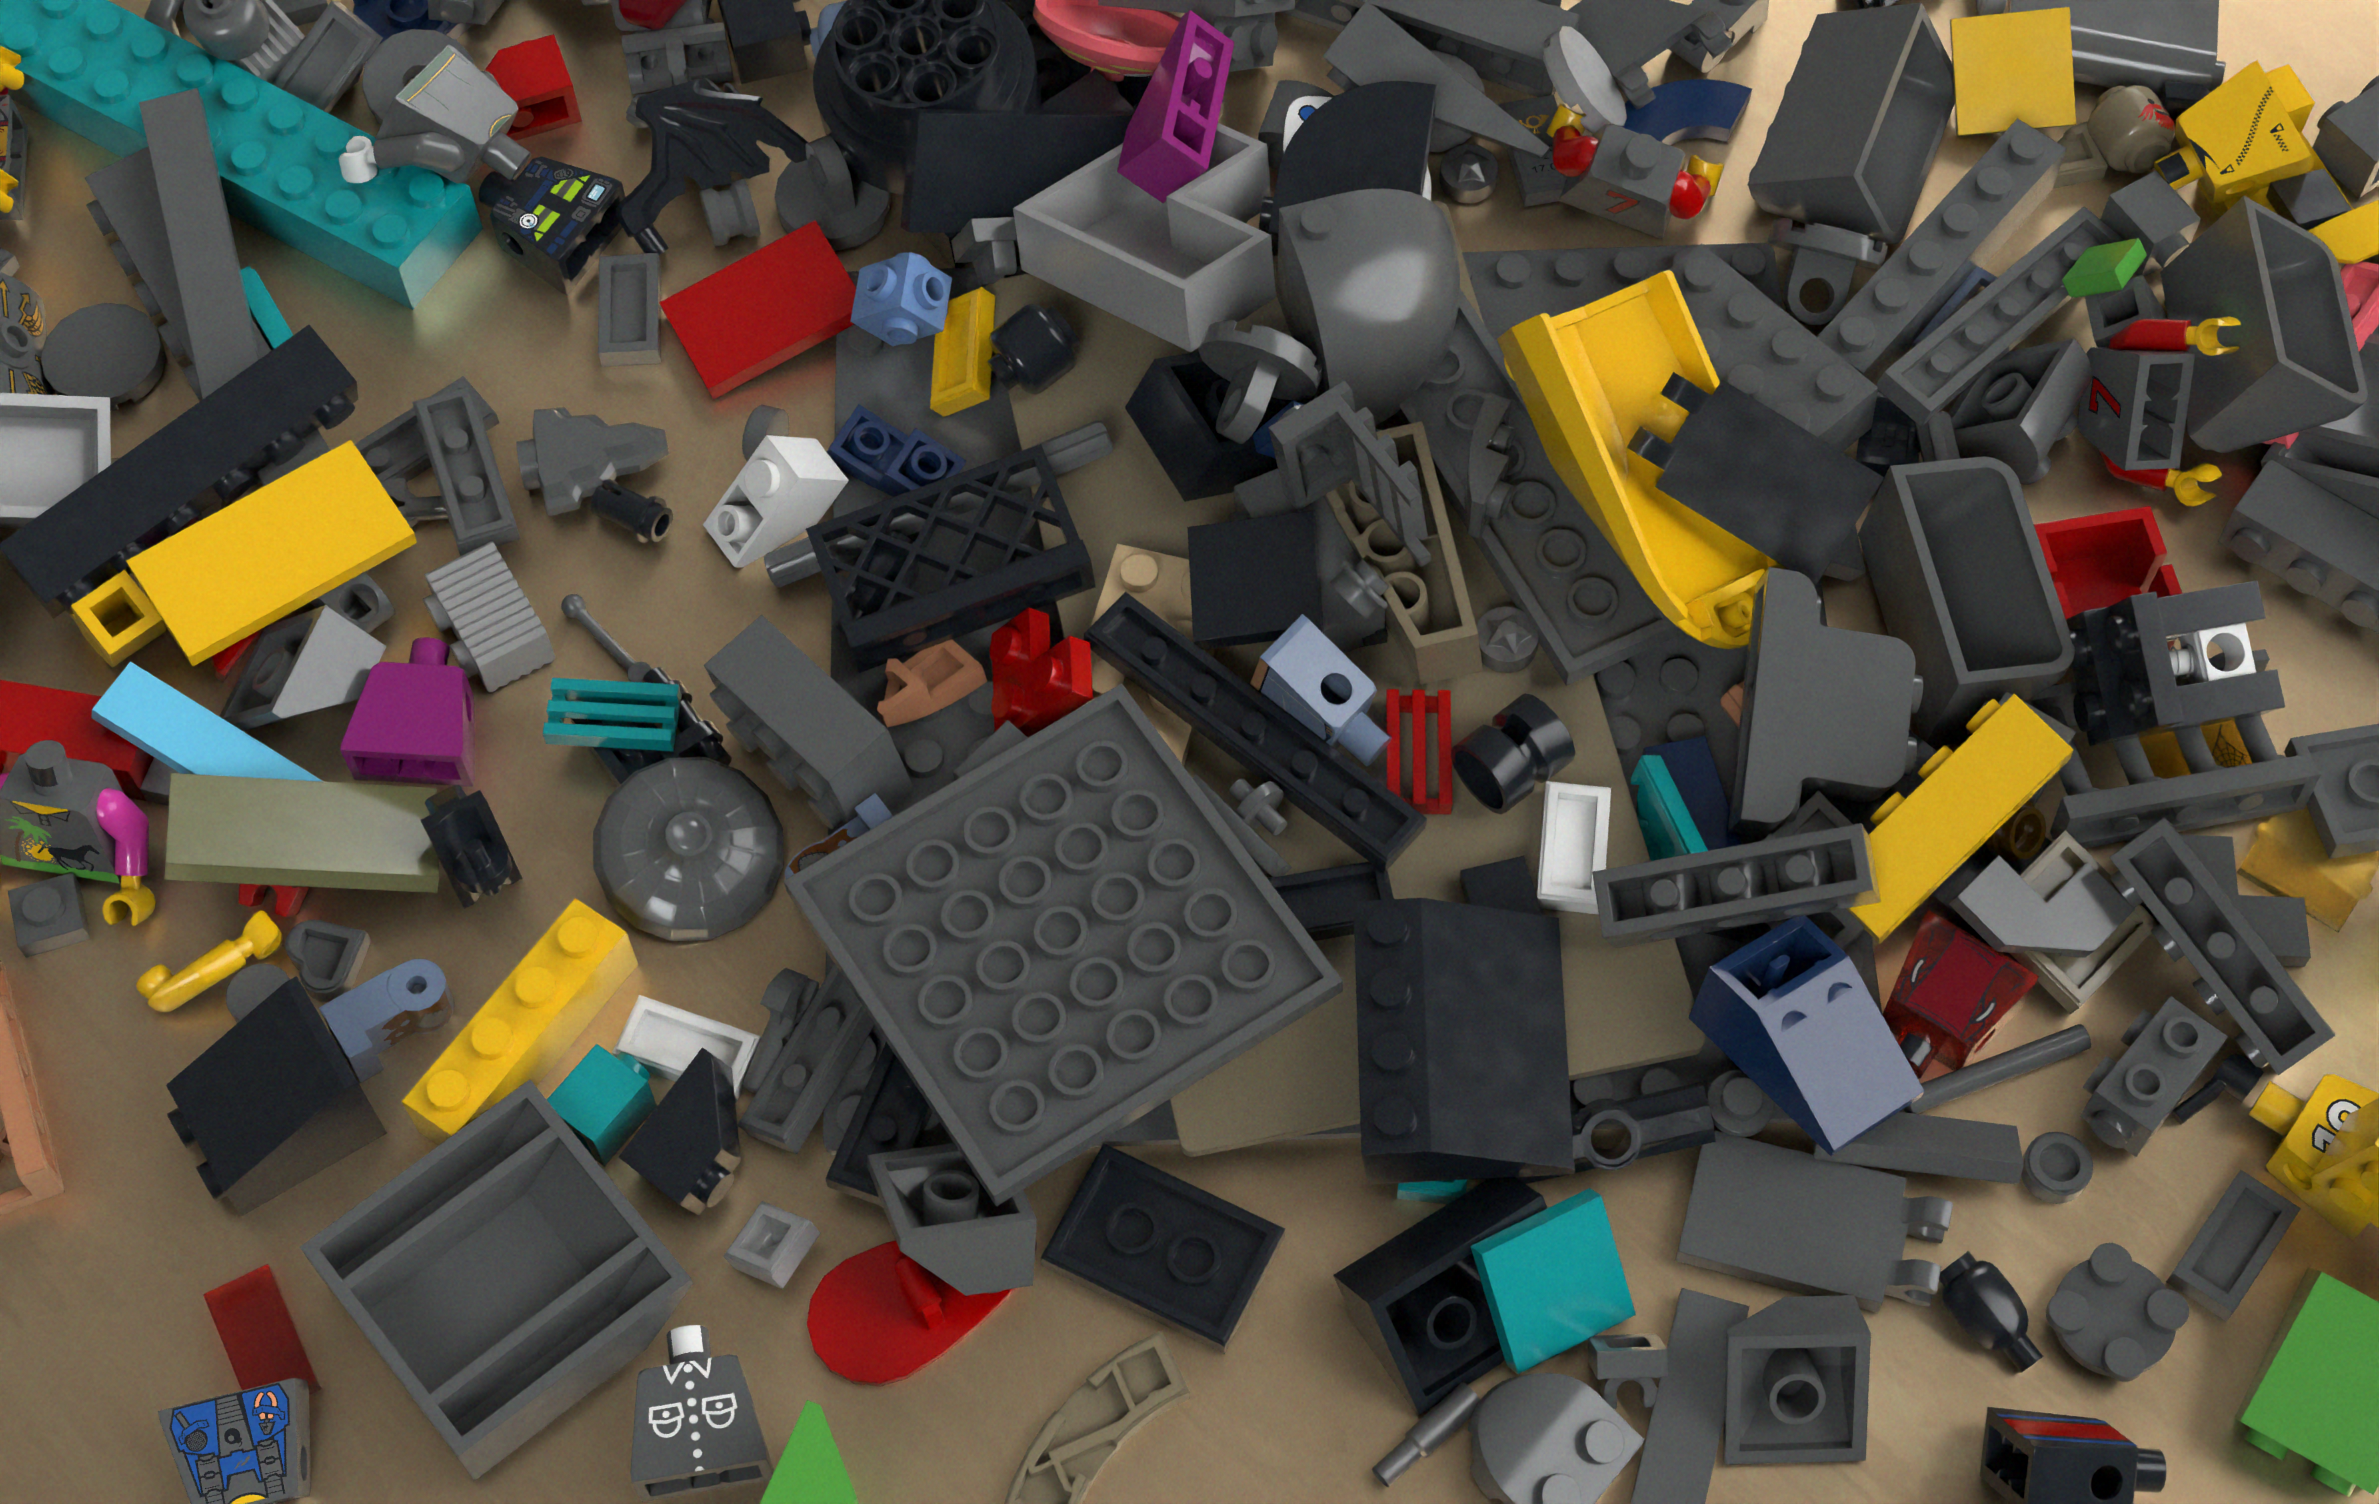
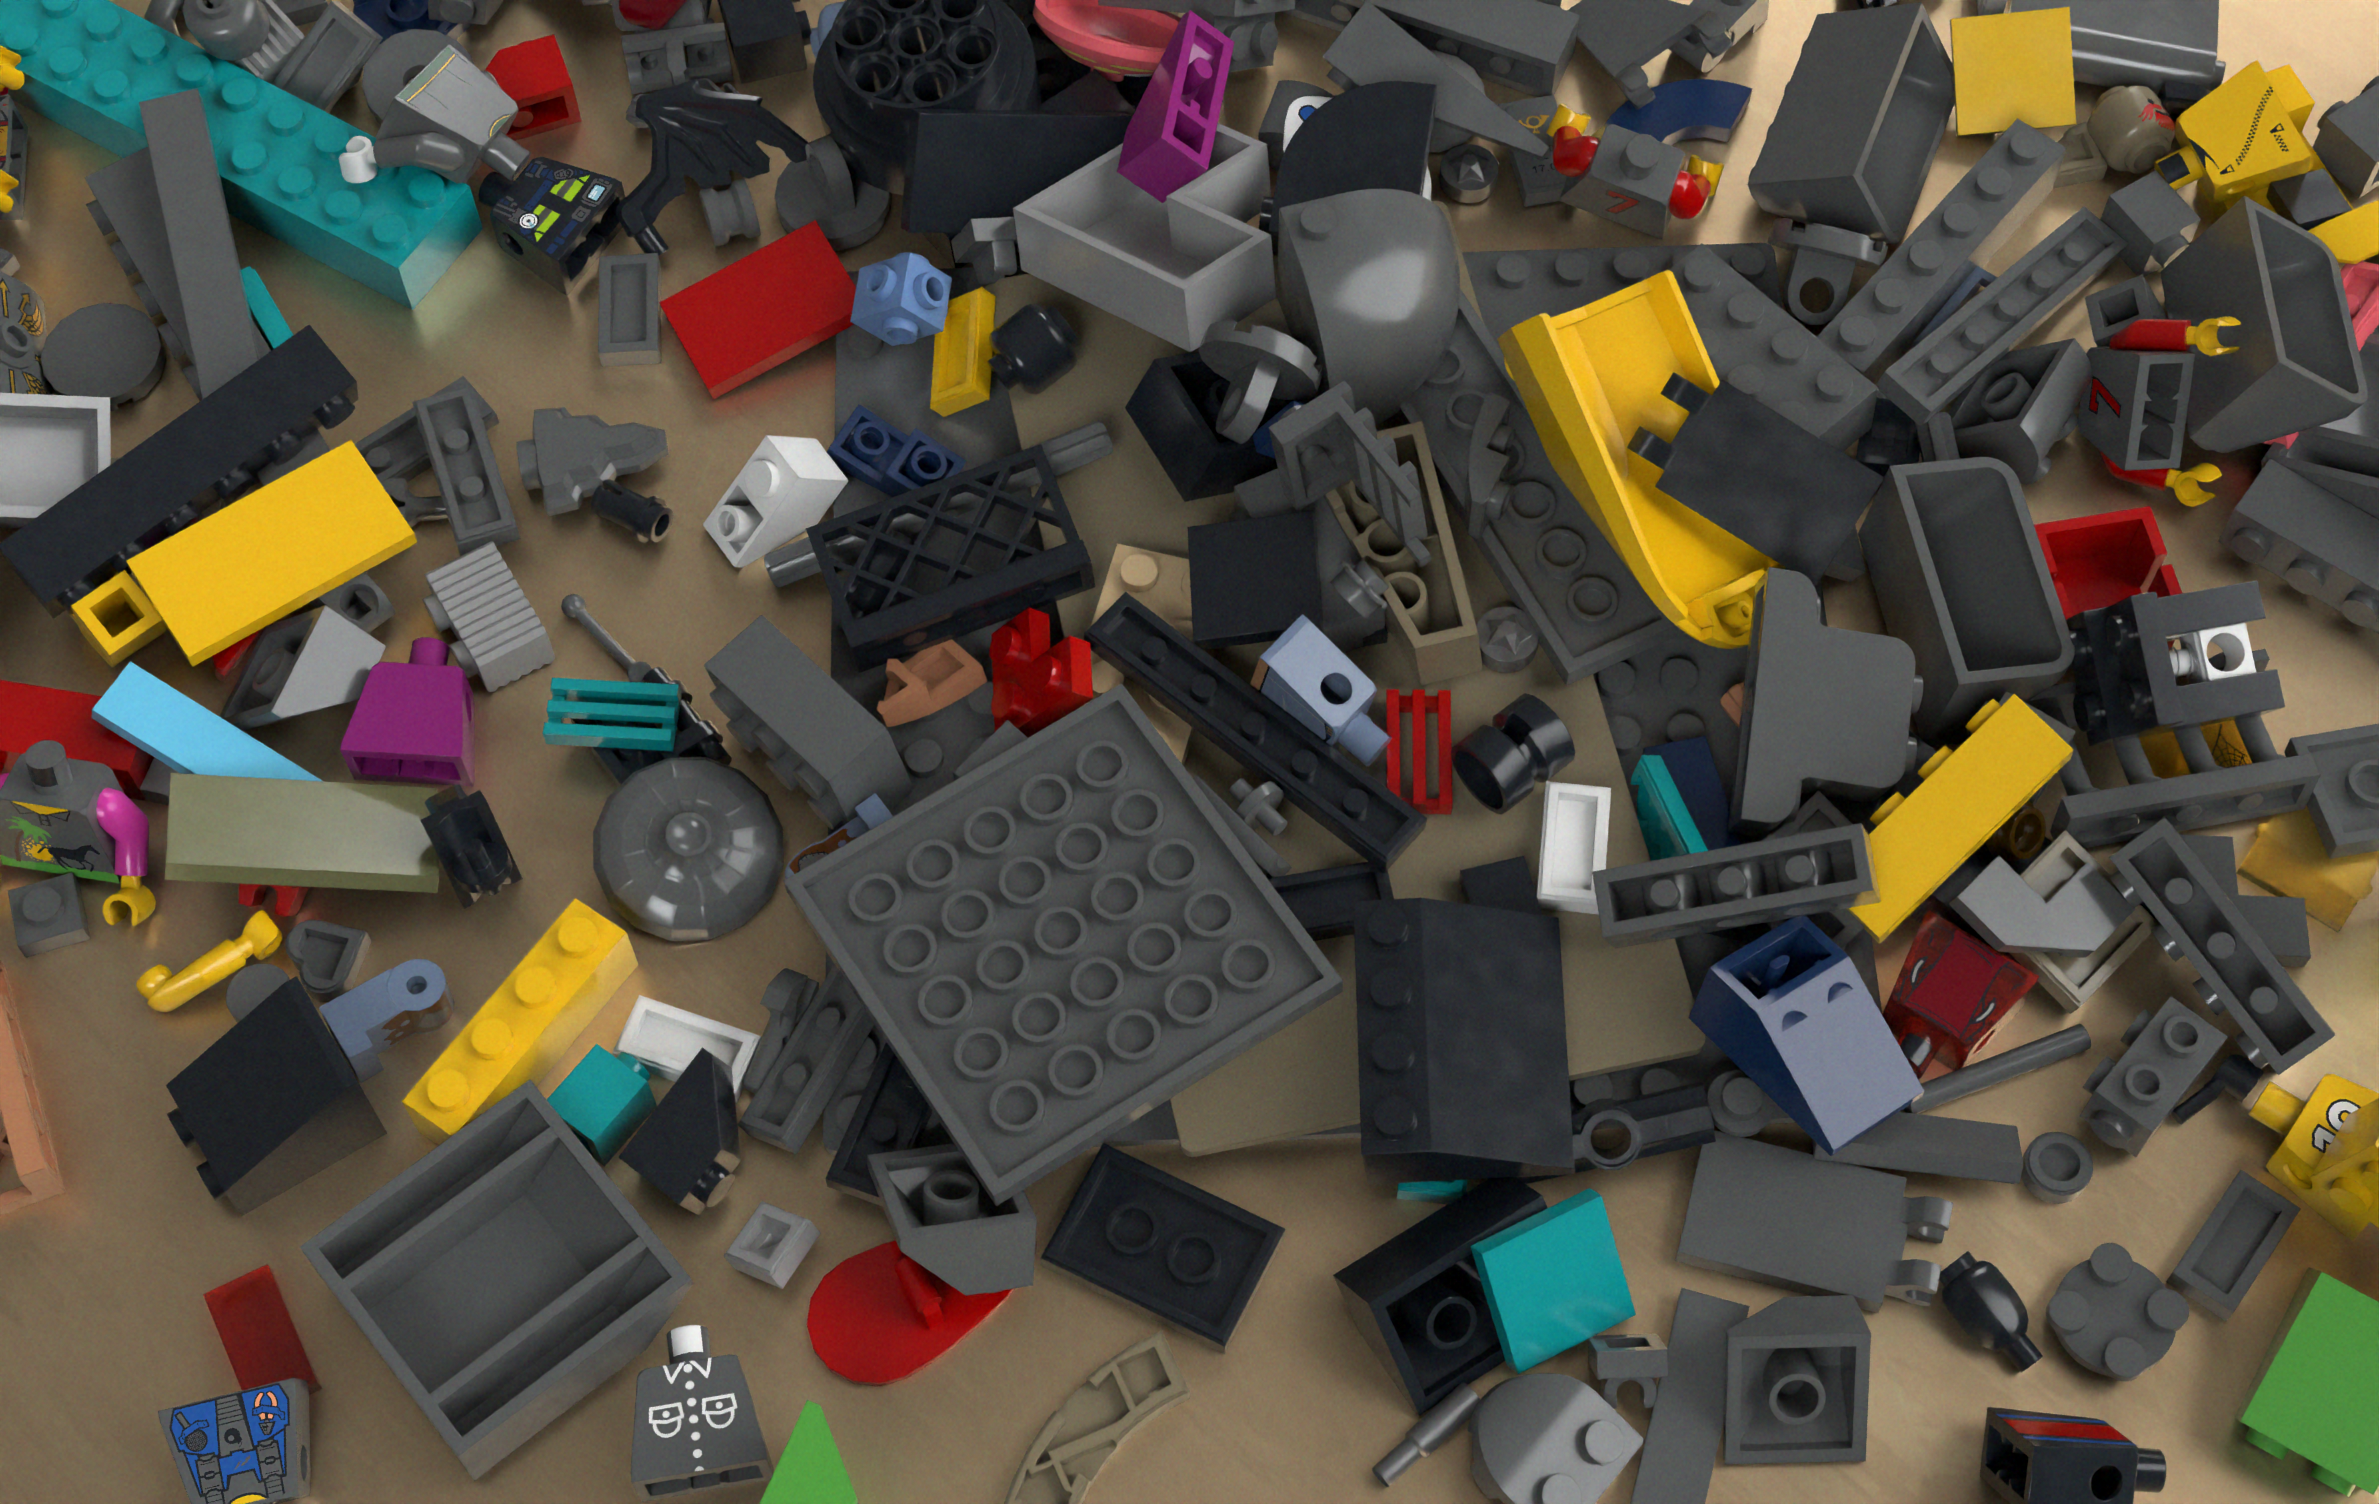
dark grey tile [742,405,789,462] -> none
light grey tile [1543,26,1627,134] -> none
bright green tile [2062,238,2147,298] -> none

